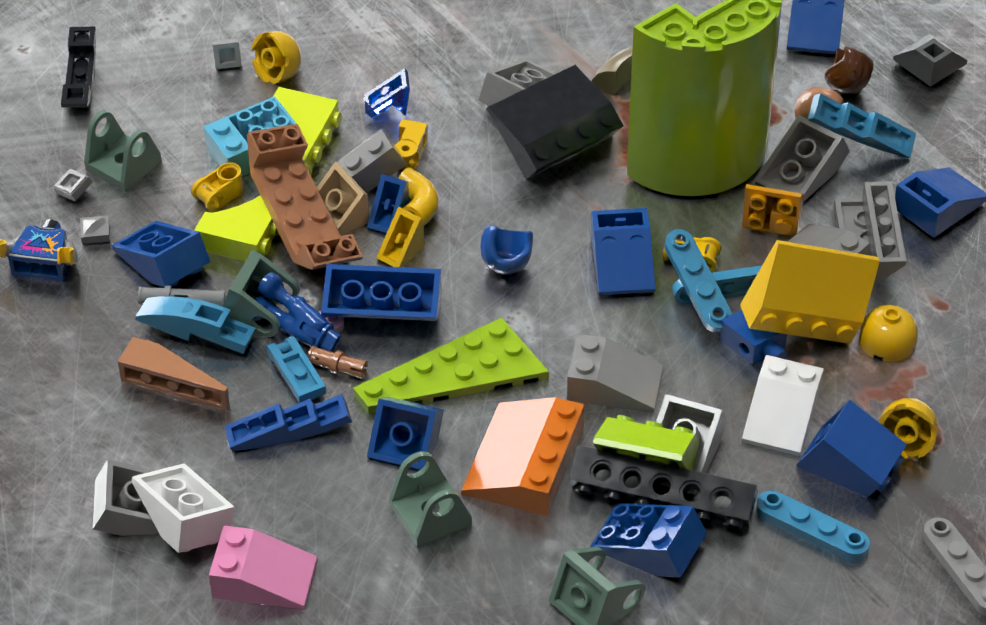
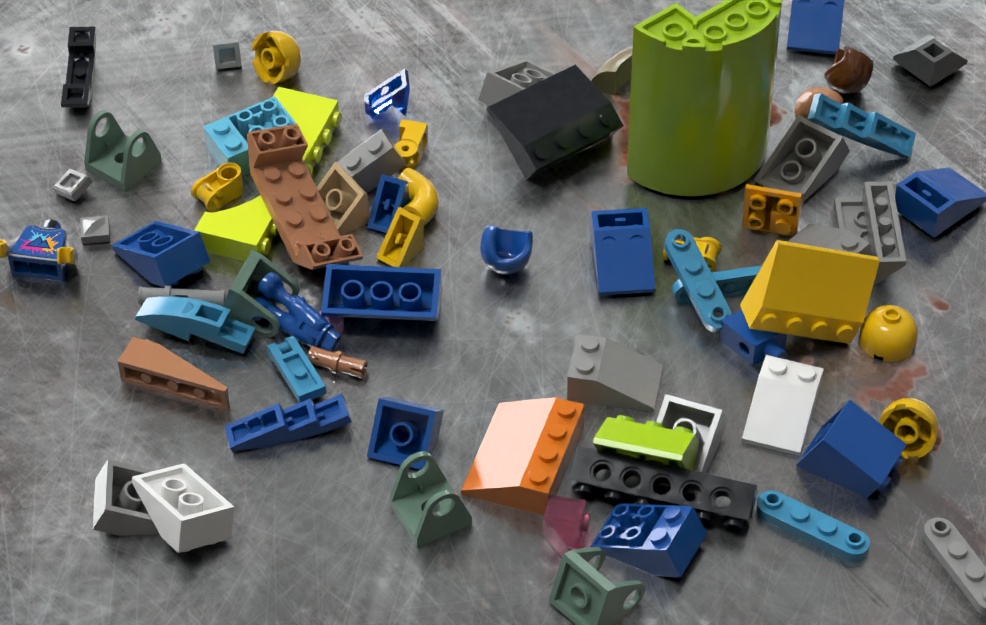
bright pink slope [209,526,317,610] -> none
lime wing [353,317,549,414] -> none
none -> clear pink slope [543,495,591,560]

